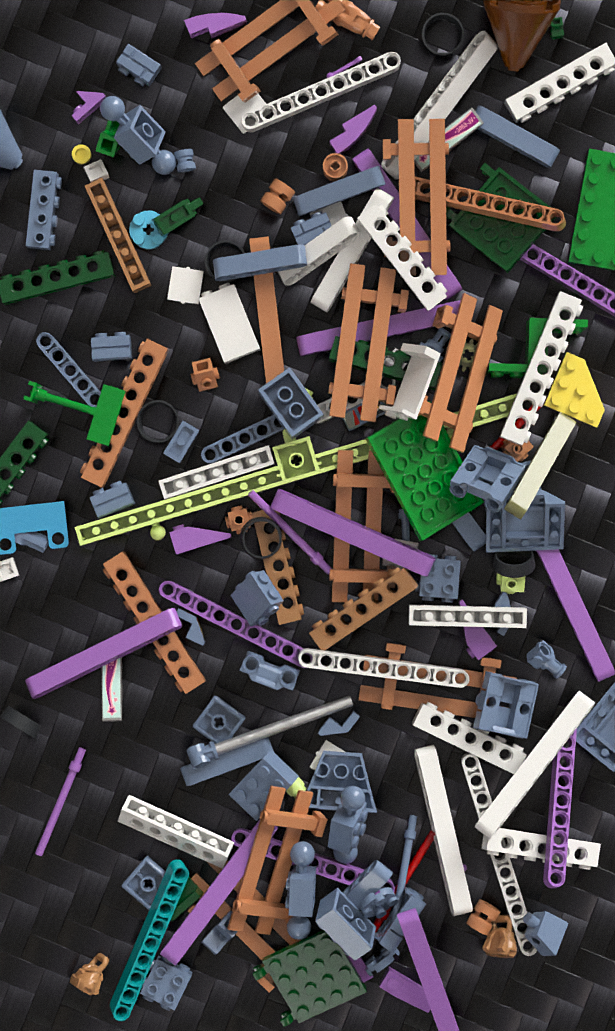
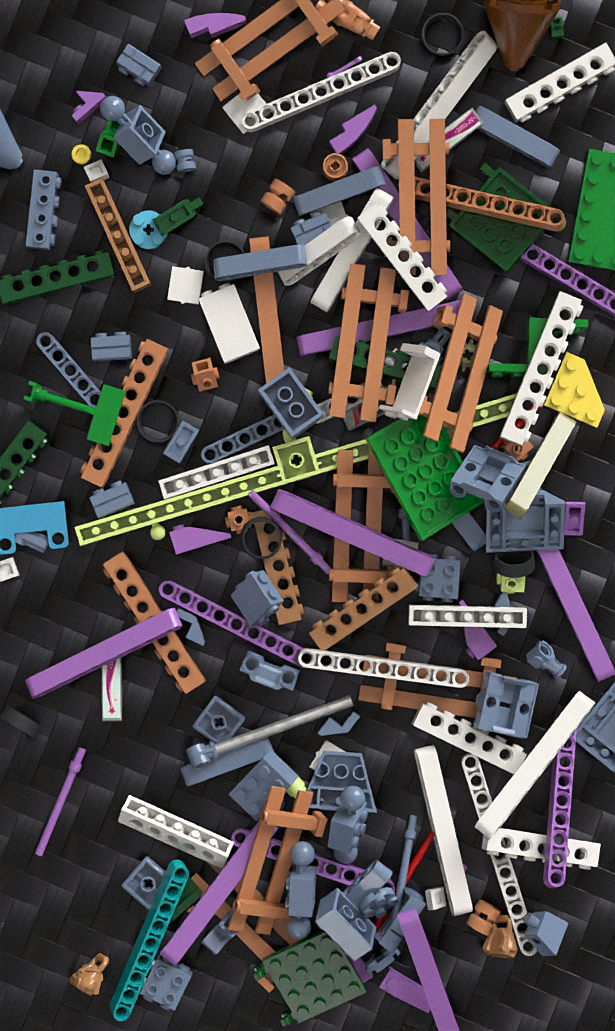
none -> white plate [425,887,446,910]
none -> medium lavender slope [564,502,585,535]

